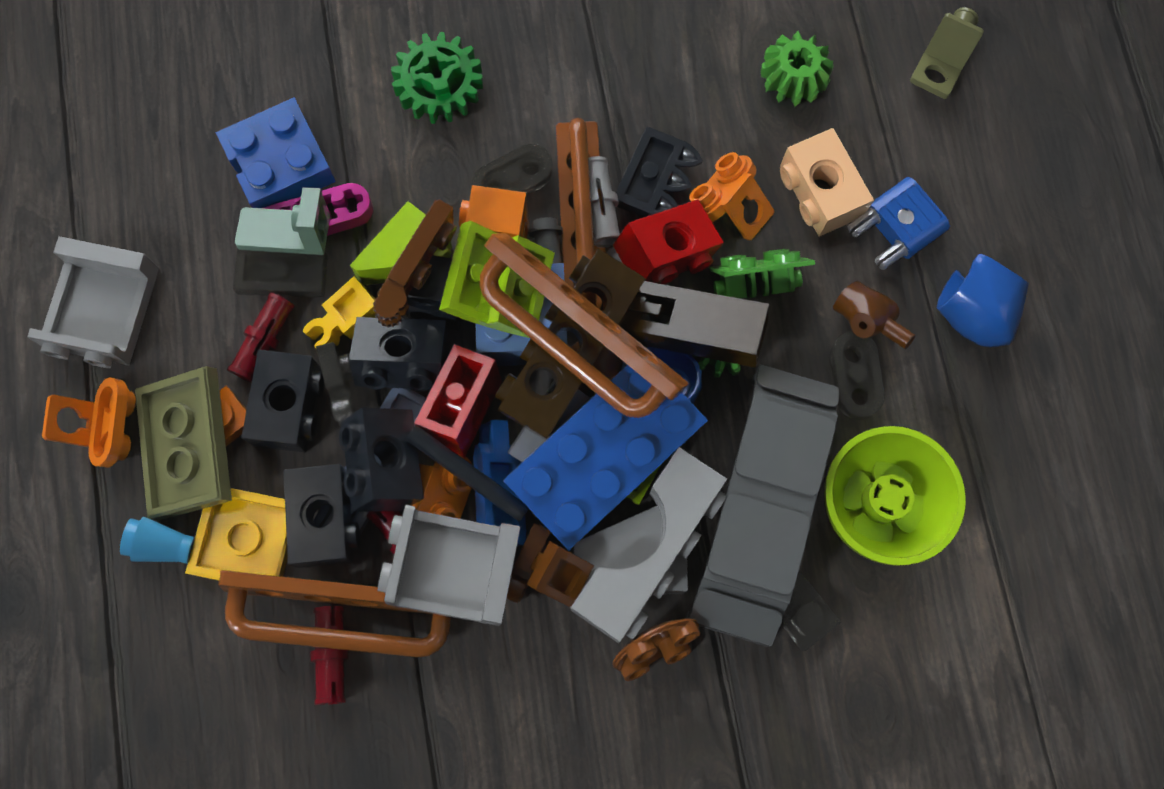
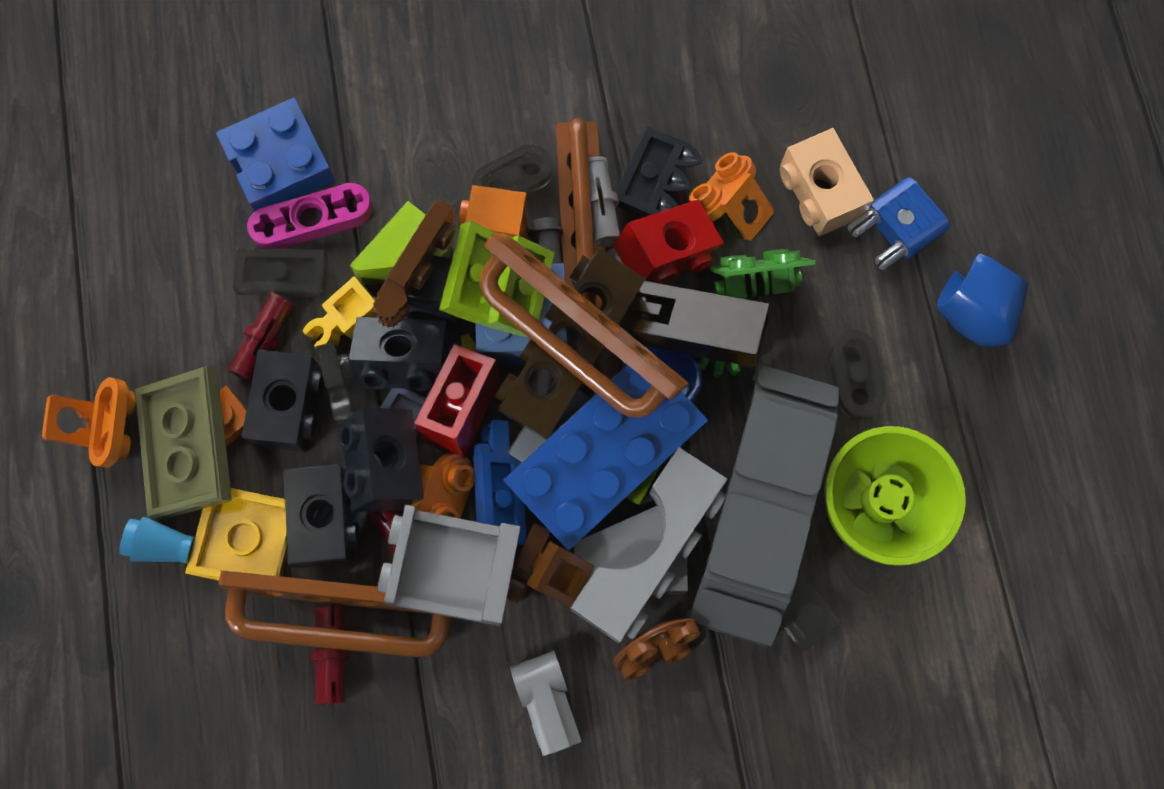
light grey panel [27,236,159,368] -> none
bracket [235,187,330,255] -> none
green gear [391,32,483,124] -> none
black bar [405,424,529,522] -> none
bright green gear [760,30,833,107] -> none
reddish brown piece [833,281,916,350] -> none
olive bracket [910,7,984,99] -> none
none -> yellow piece [461,334,476,352]
none -> light grey piece [510,651,582,756]

